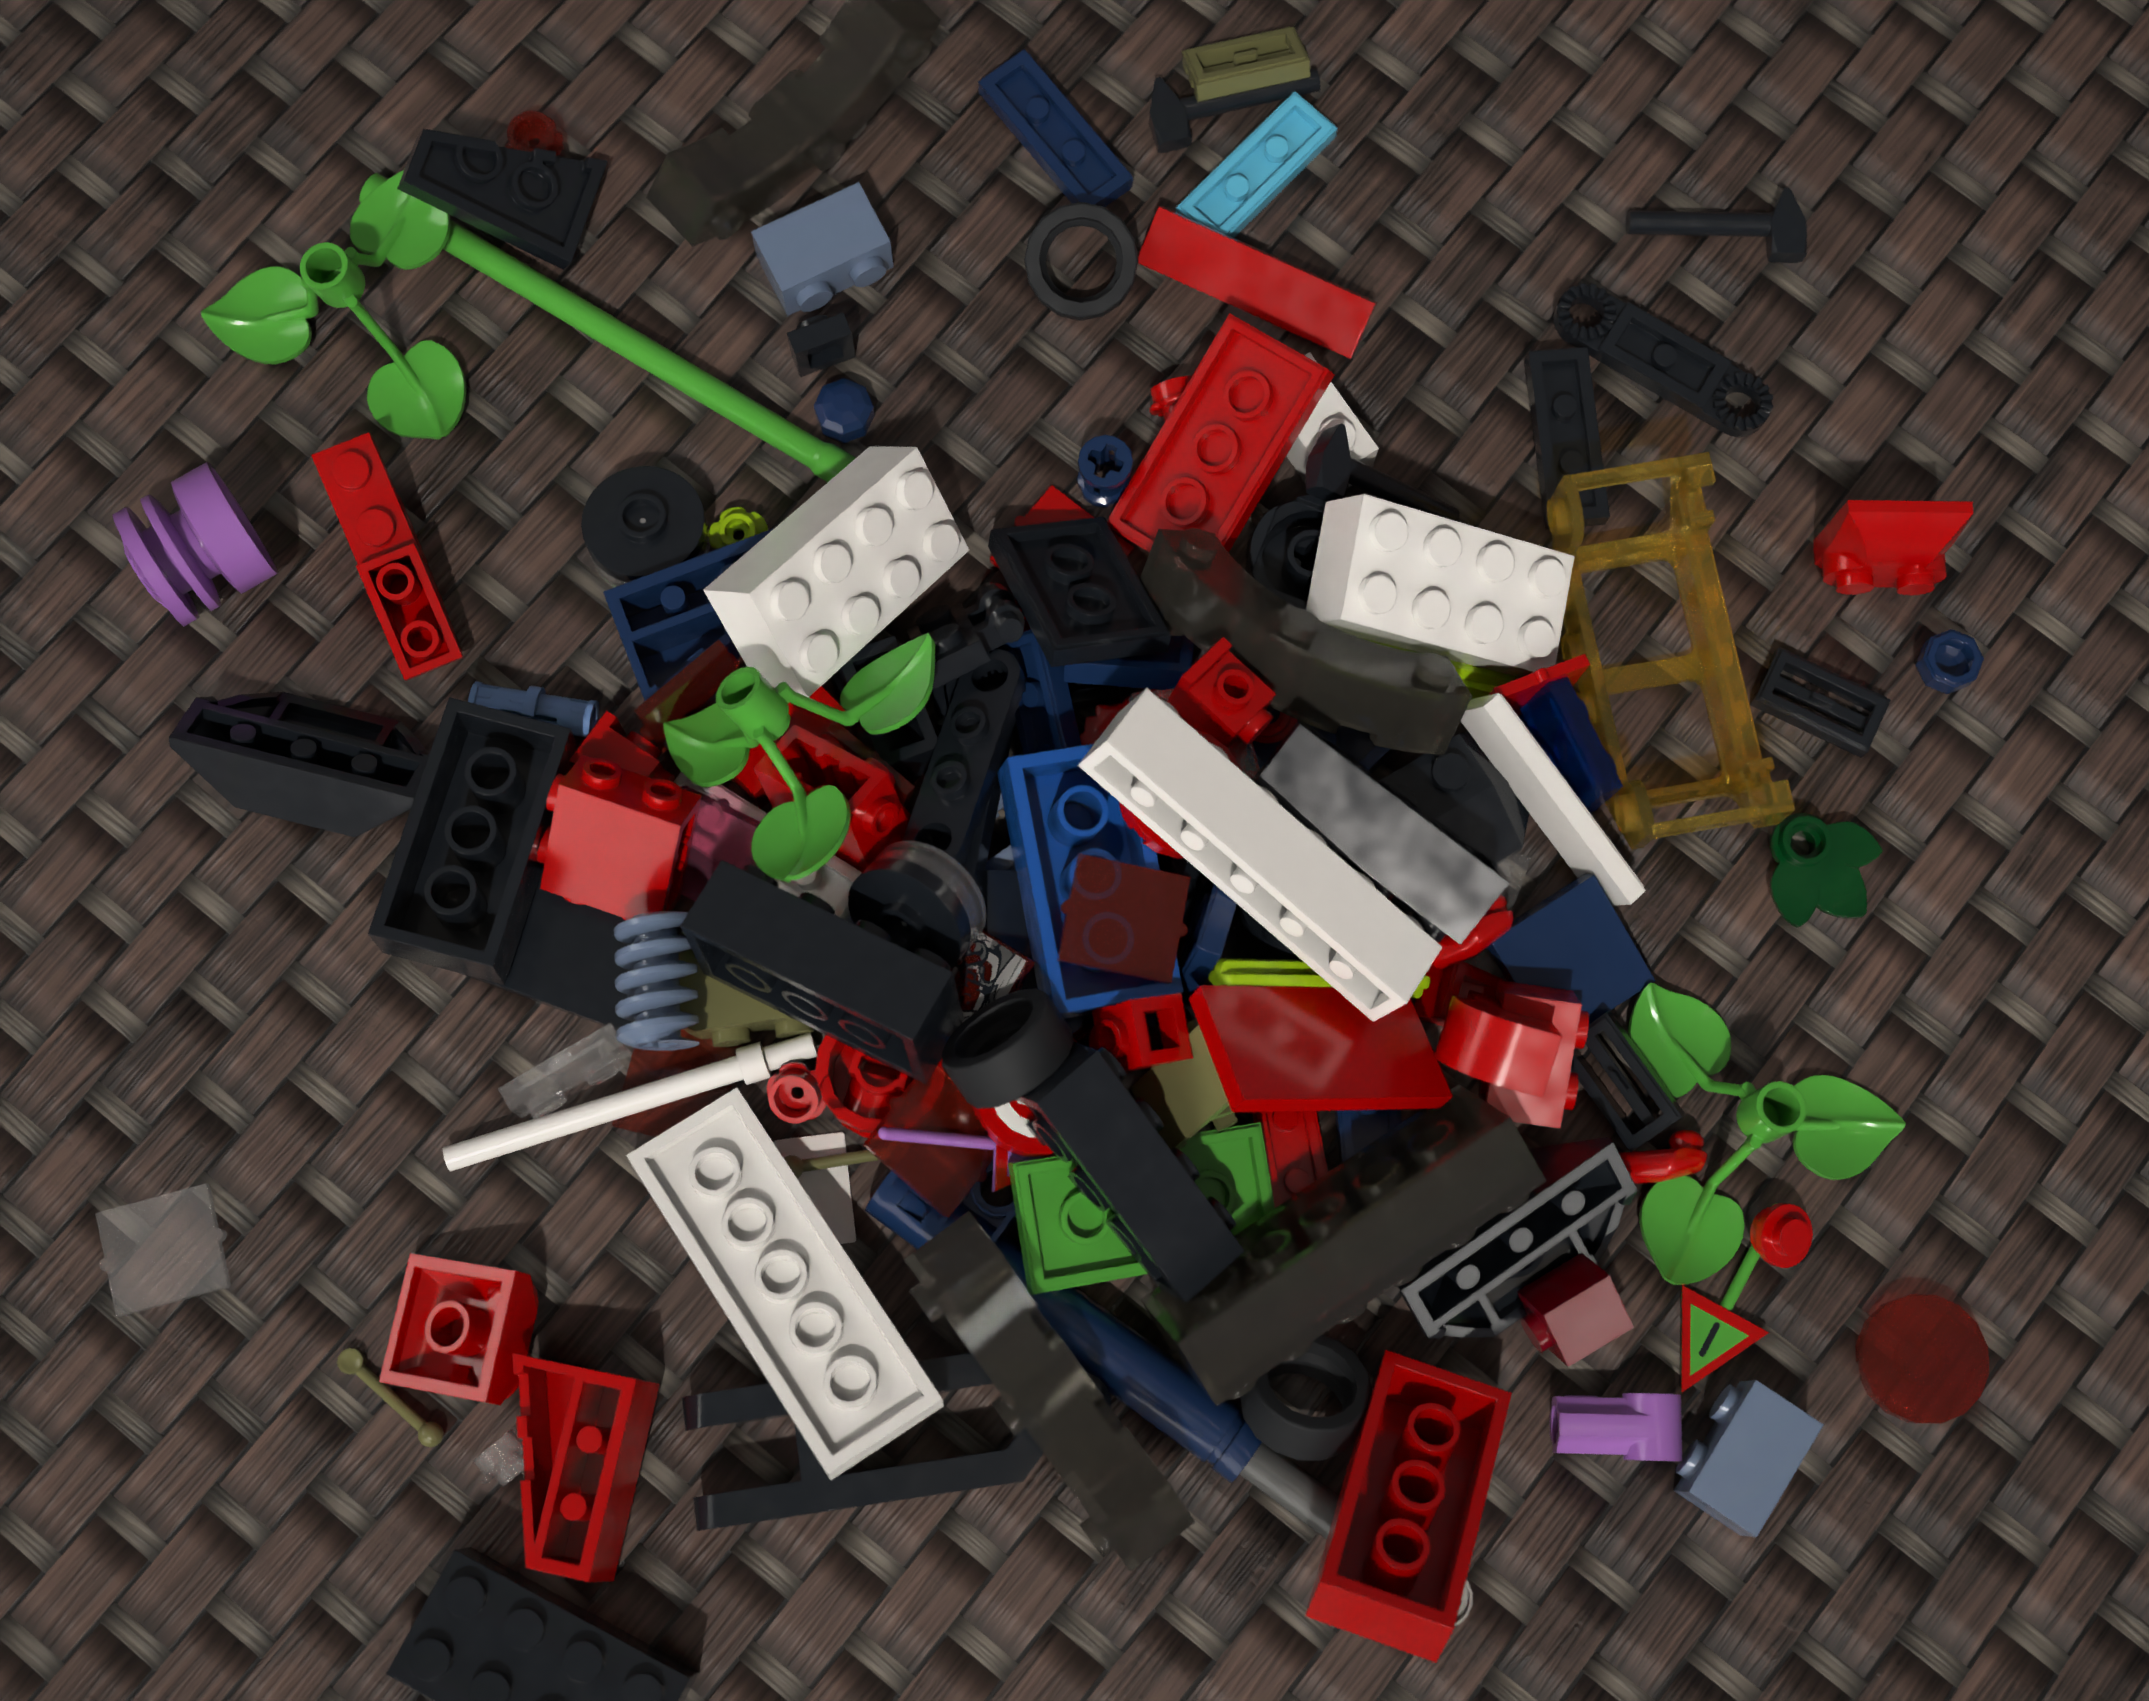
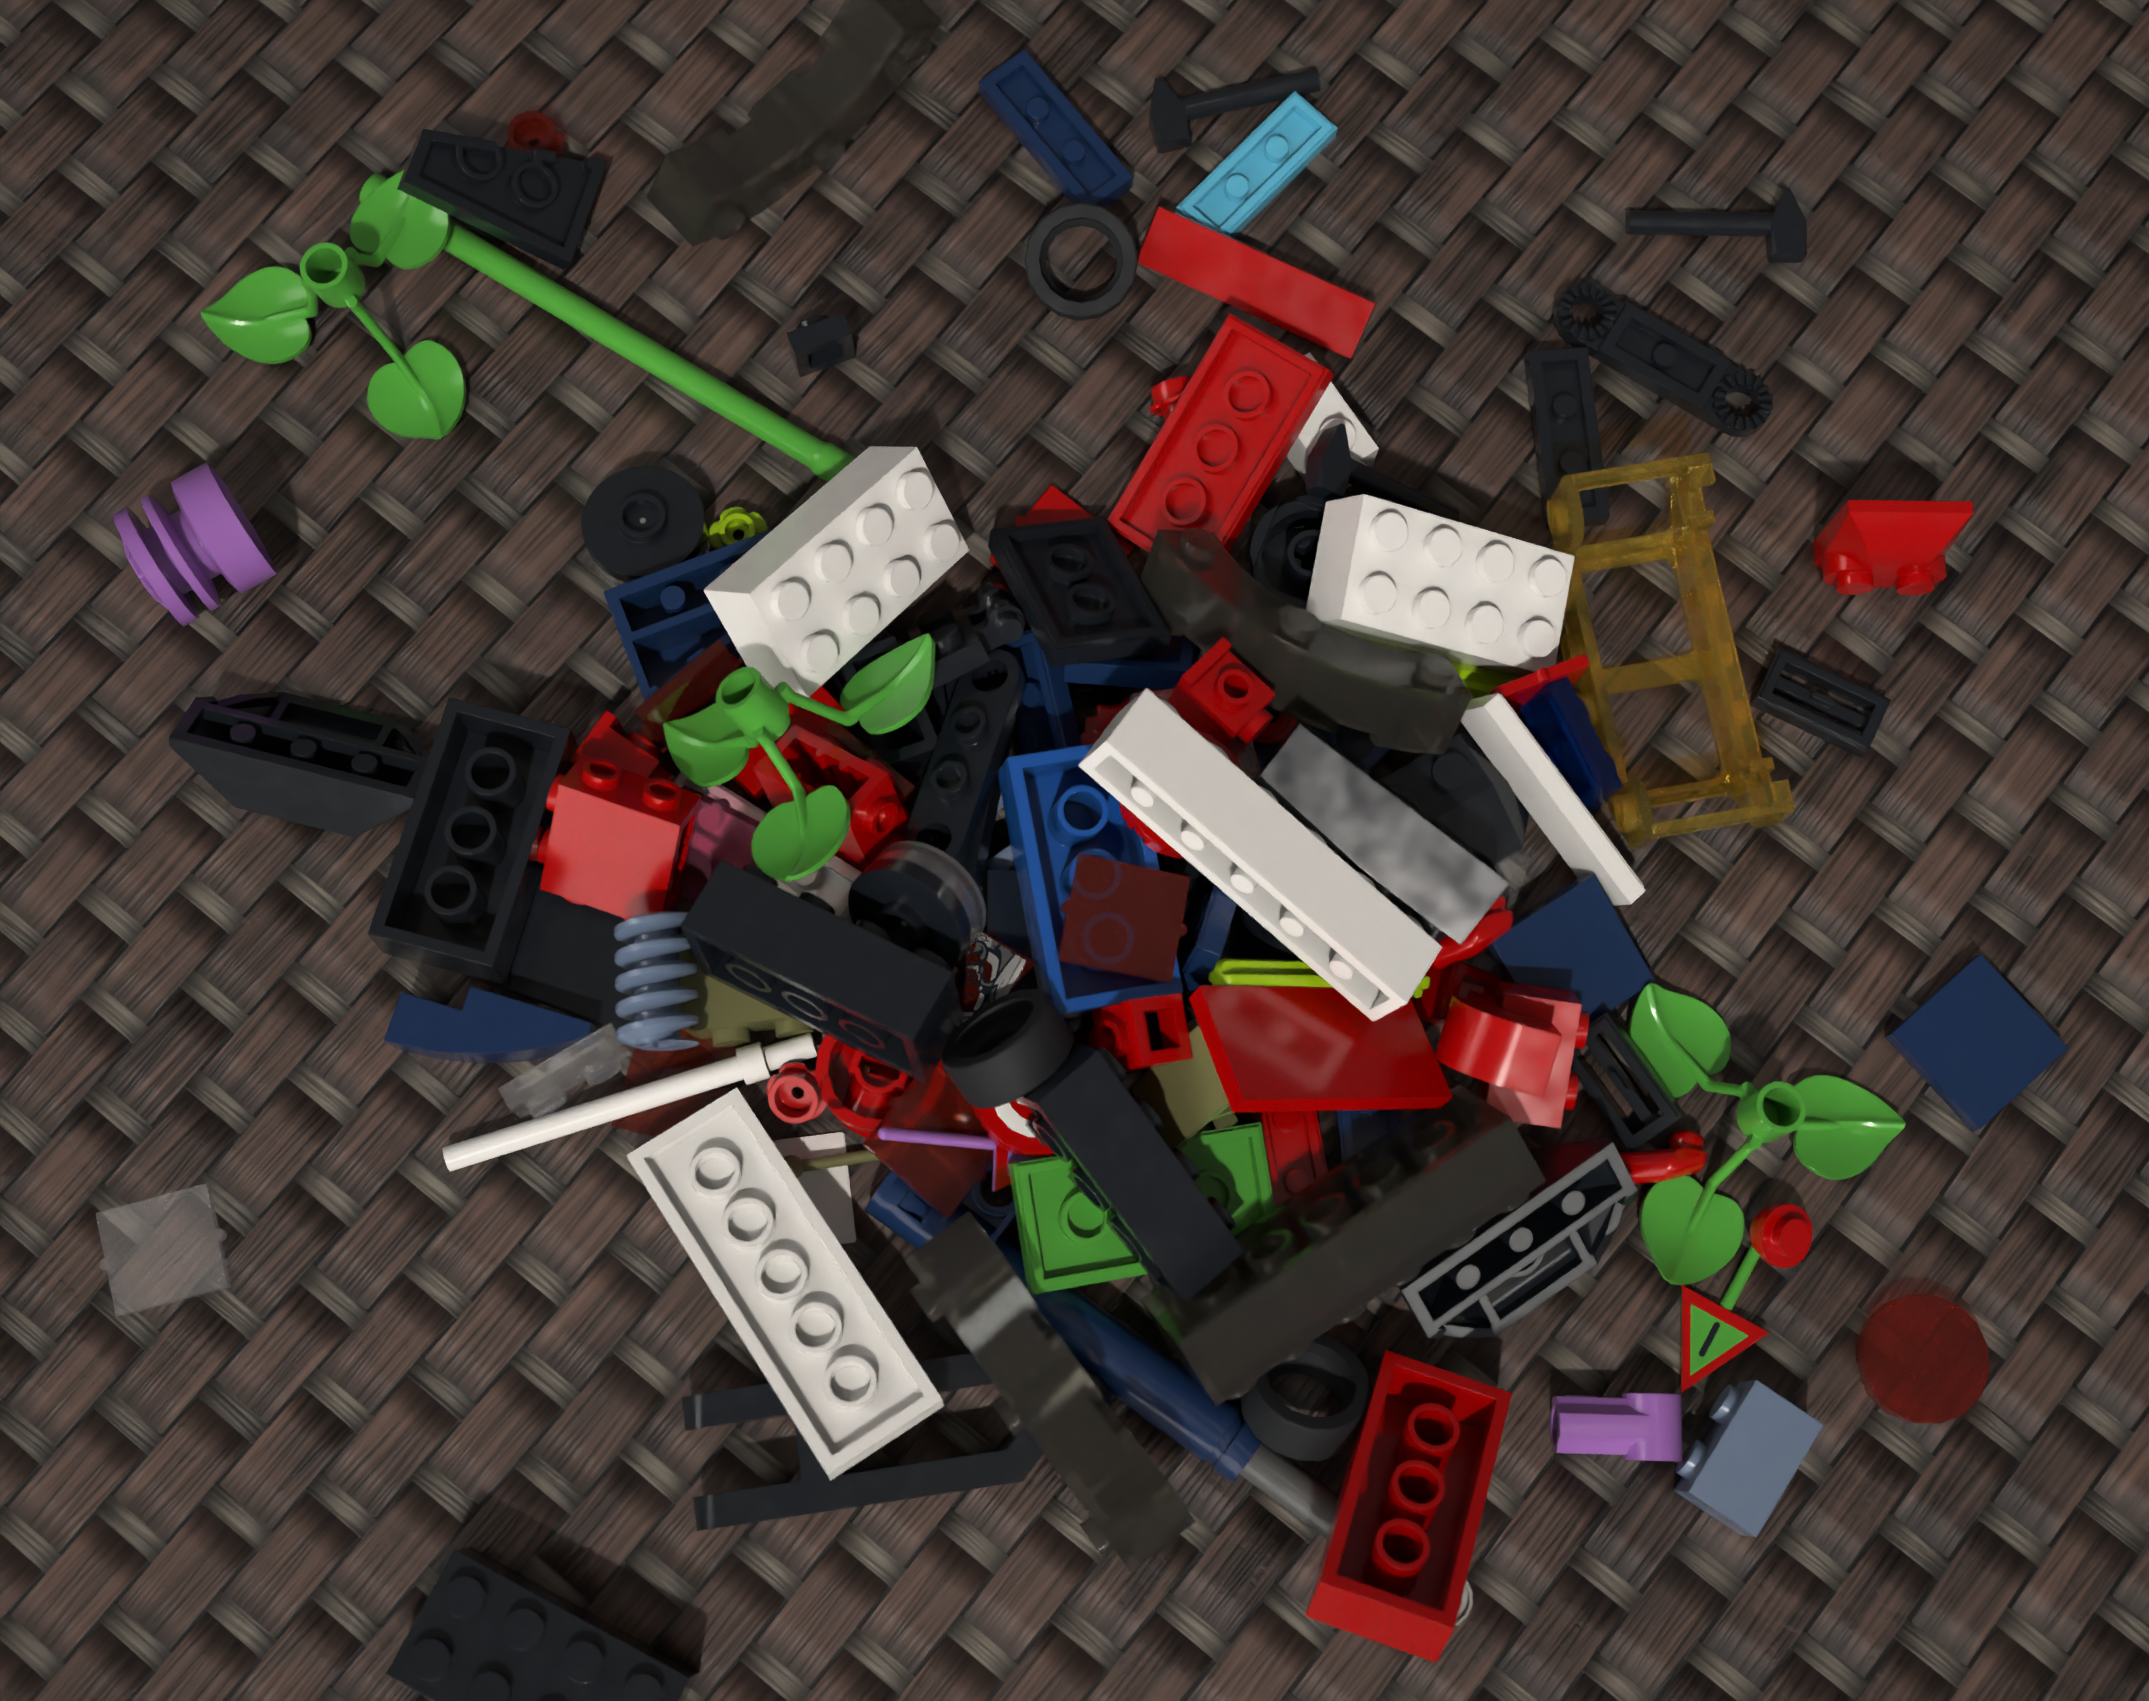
red slope [311,432,464,681] -> none
olive hinge [337,1348,444,1448] -> none
red slope [379,1253,538,1405] -> none
medium blue pin [468,681,599,739] -> none
clear plate [473,1426,524,1487] -> none
red wedge [512,1353,660,1582] -> none
sand blue brick [751,182,893,316] -> none
dark blue tile [813,378,875,443] -> none
dark blue bush [1077,435,1133,508] -> none
olive tile [1182,26,1310,102] -> none
dark red brick [1517,1253,1634,1367] -> none
dark green plate [1769,813,1883,928] -> none
dark blue tile [1915,629,1984,694] -> none
none -> dark blue slope [384,986,602,1063]
none -> dark blue tile [1885,954,2069,1132]

